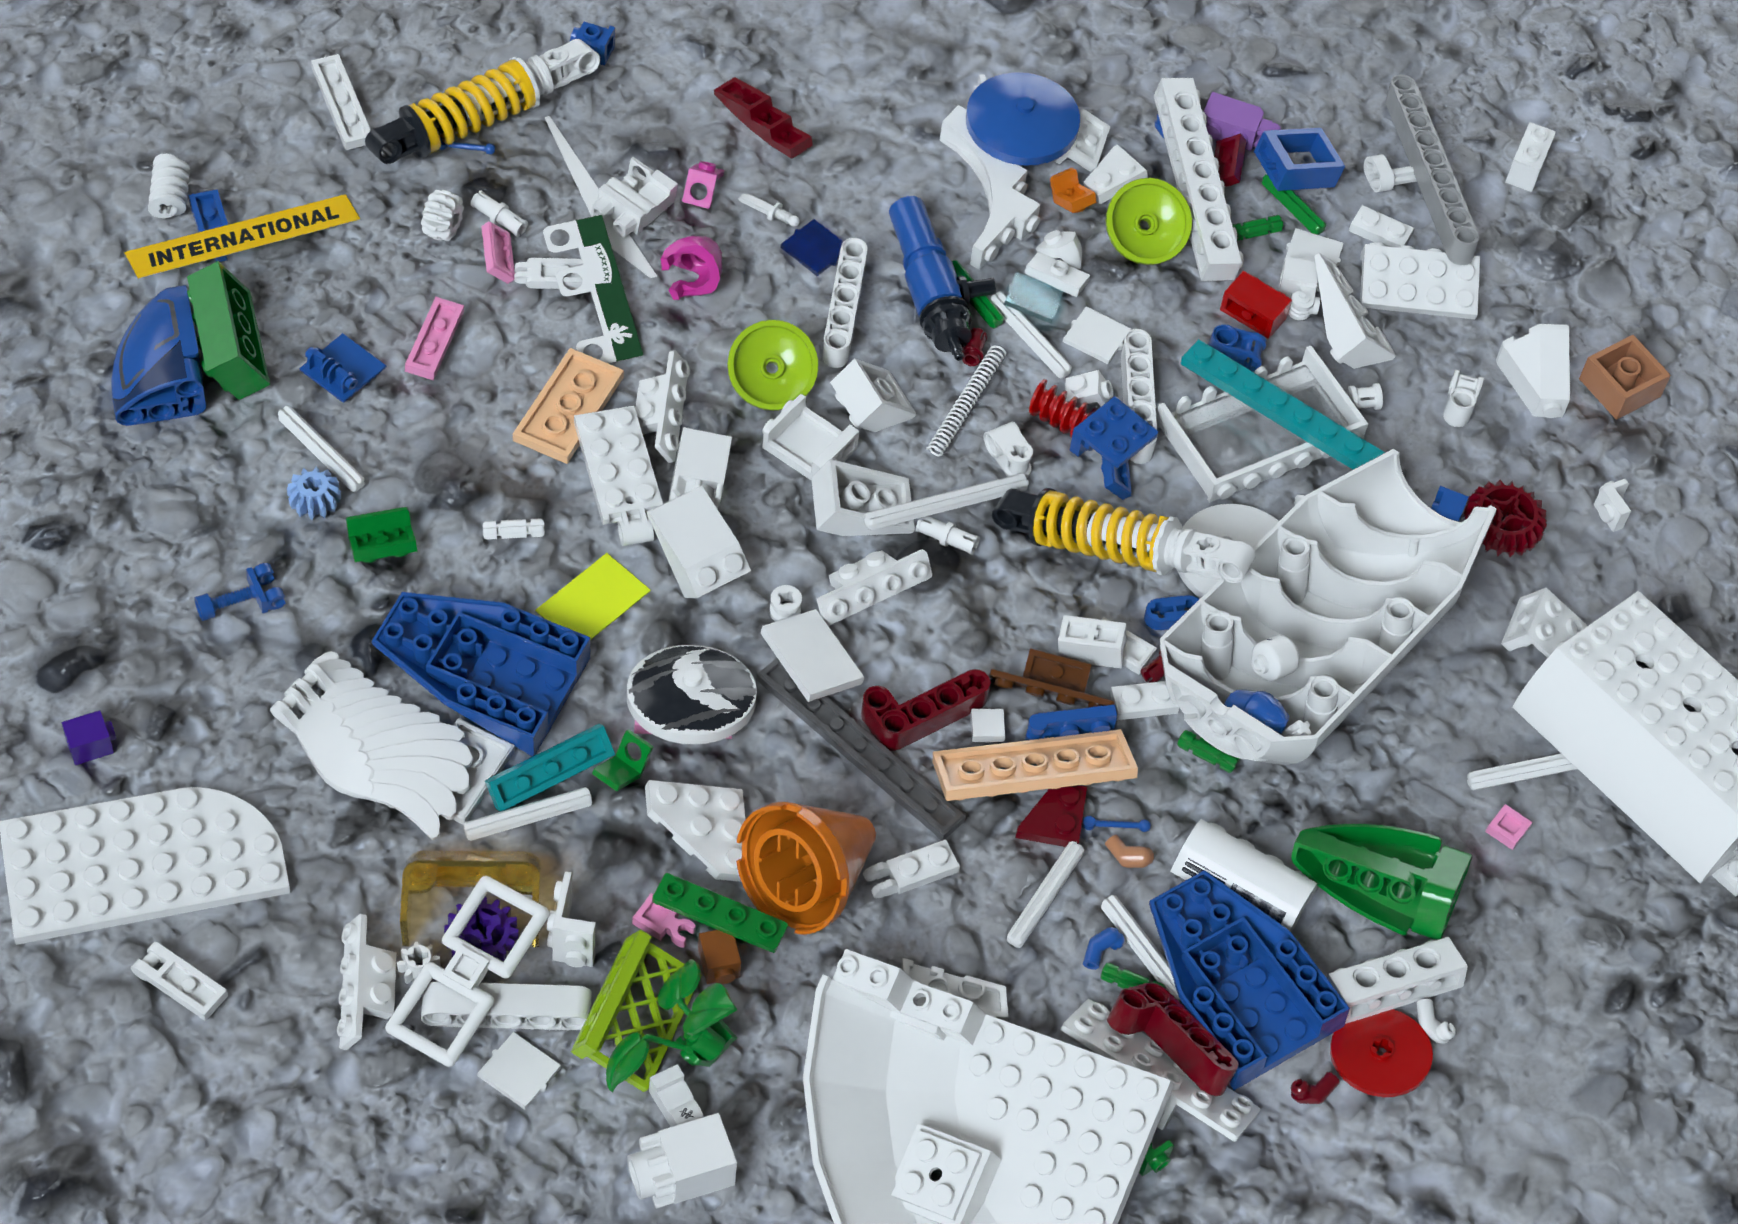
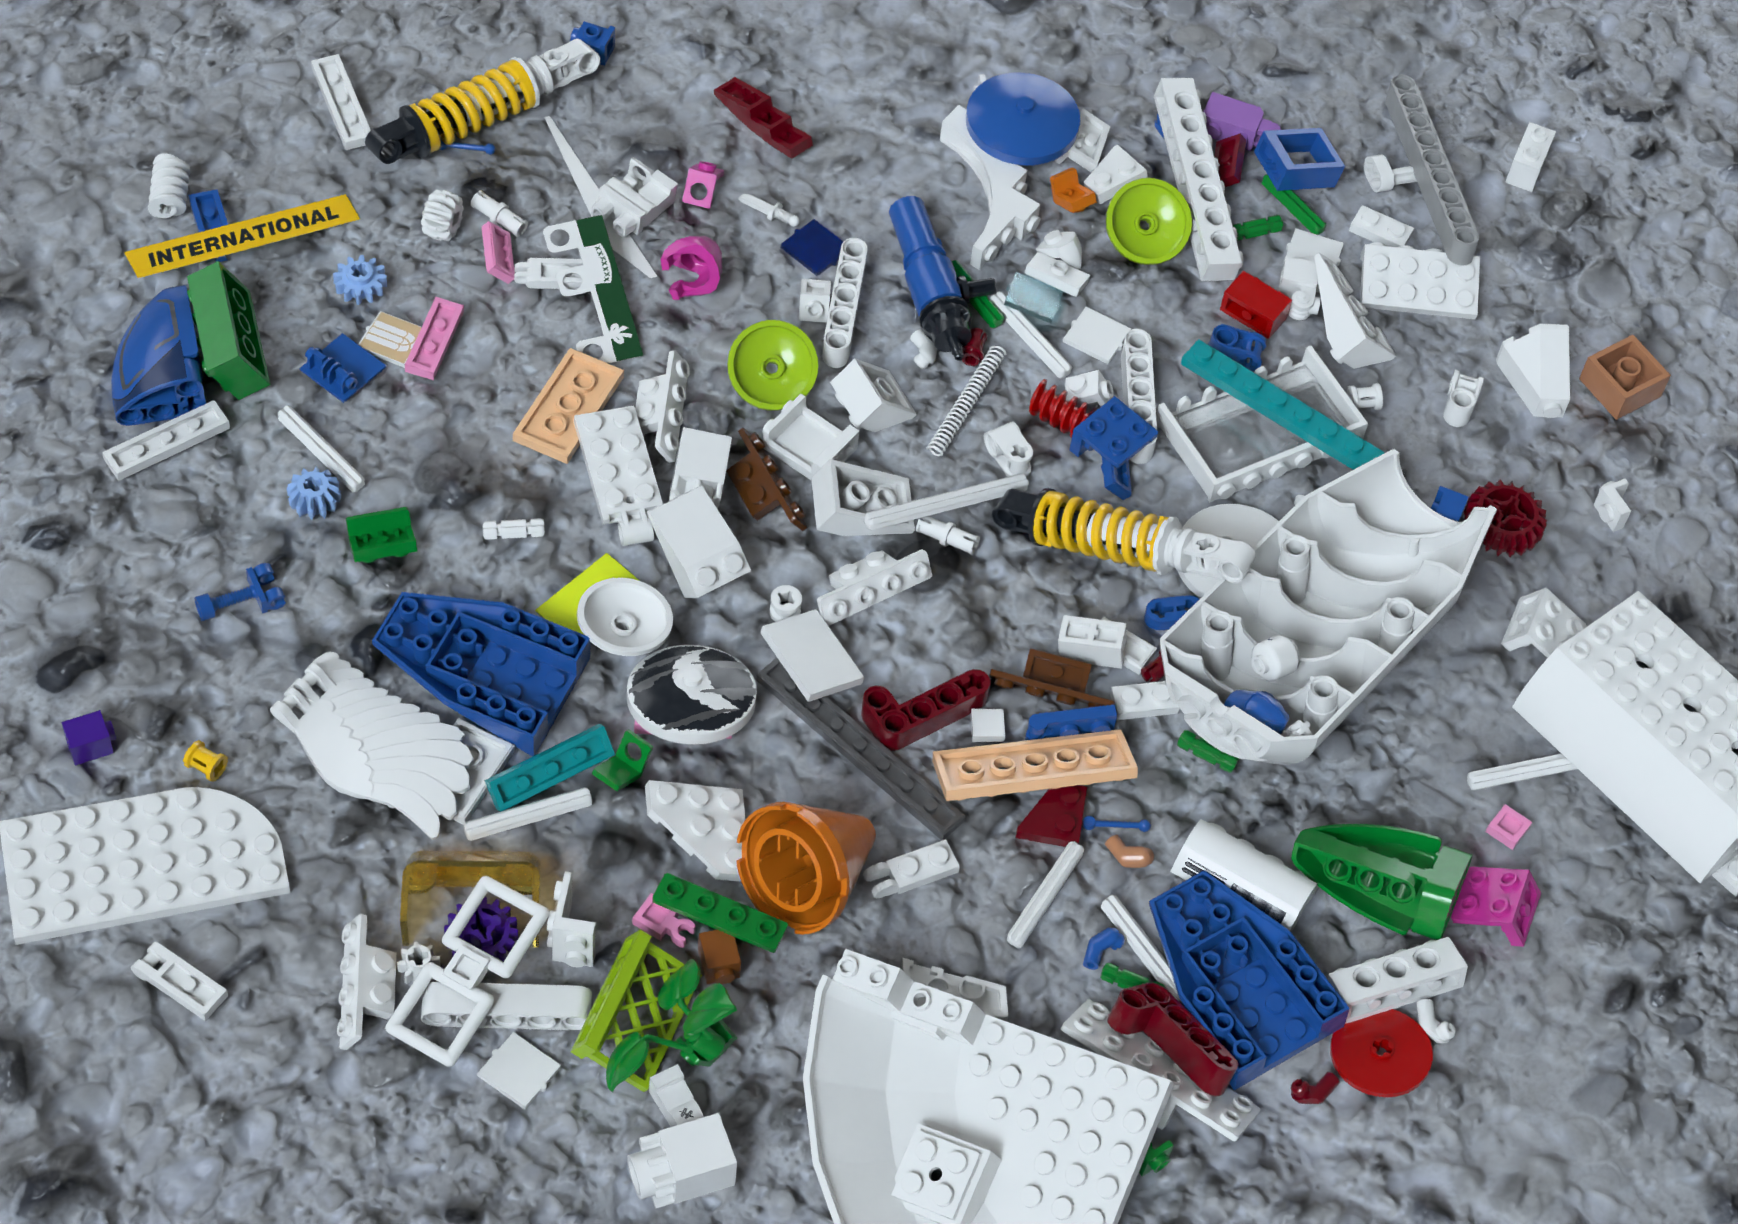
none -> white plate [102,400,230,481]
none -> yellow bush [183,740,228,782]
none -> light blue gear [333,255,387,305]
none -> piece [358,311,422,368]
none -> white dish [577,578,673,656]
none -> reddish brown bracket [726,427,808,531]
none -> white bracket [799,279,831,323]
none -> white arm [910,329,937,369]
none -> dark pink bracket [1451,867,1541,947]

